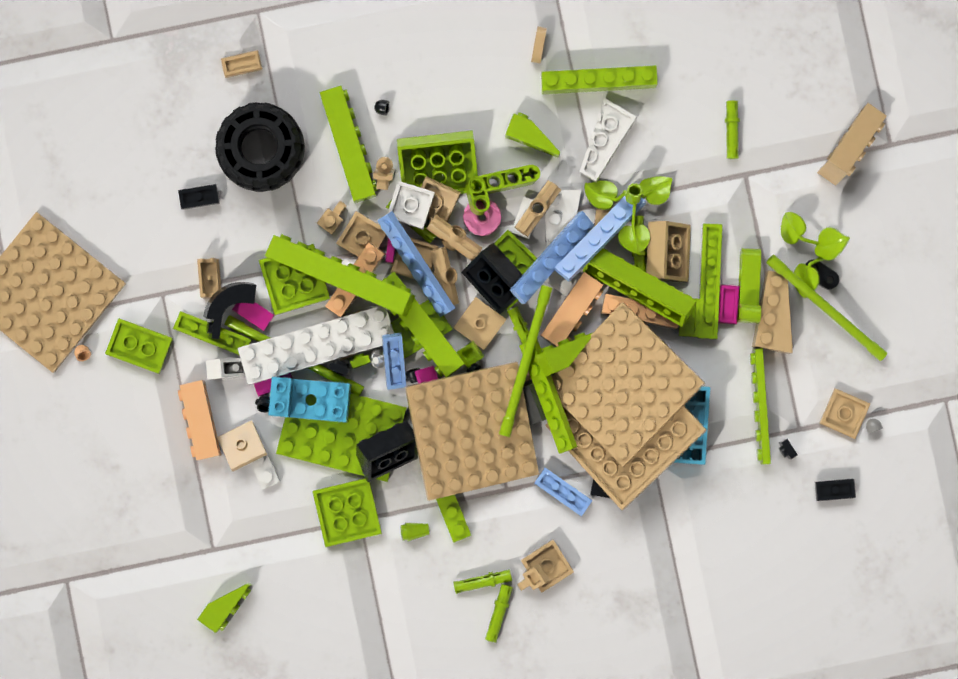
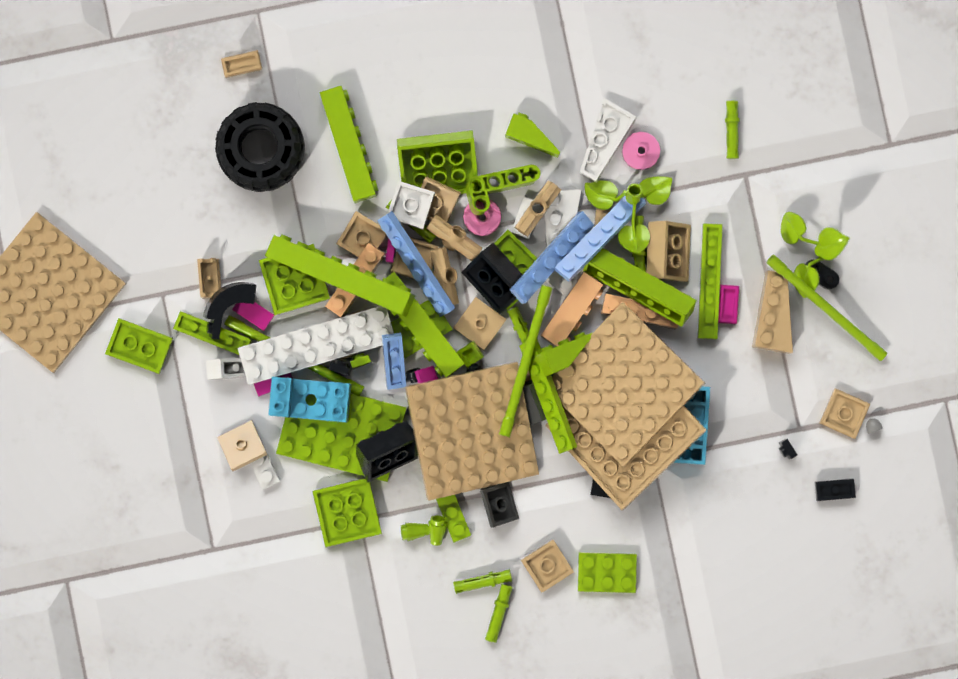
light nougat hinge [74,344,91,362] -> none
black plate [178,184,220,210] -> none
light nougat brick [178,380,221,461] -> none
lime slope [197,583,251,633] -> none
black plate [255,395,270,413] -> none
tan plate [317,201,347,235] -> none
white plate [371,349,384,368] -> none
tan hips [373,157,395,190] -> none
black hinge [374,100,389,116] -> none
tan plate [517,564,549,591] -> none
tan beam [531,27,547,63] -> none
light blue plate [534,468,592,517] -> none
lime brick [541,65,658,94] -> none
lime plate [678,298,700,337] -> none
lime beam [737,248,761,324] -> none
lime plate [750,348,771,464] -> none
tan wedge [817,103,887,186] -> none
none -> lime cone [428,515,447,546]
none -> dark grey slope [480,482,519,528]
none -> lime plate [578,552,637,593]
none -> bright pink plate [622,132,660,170]

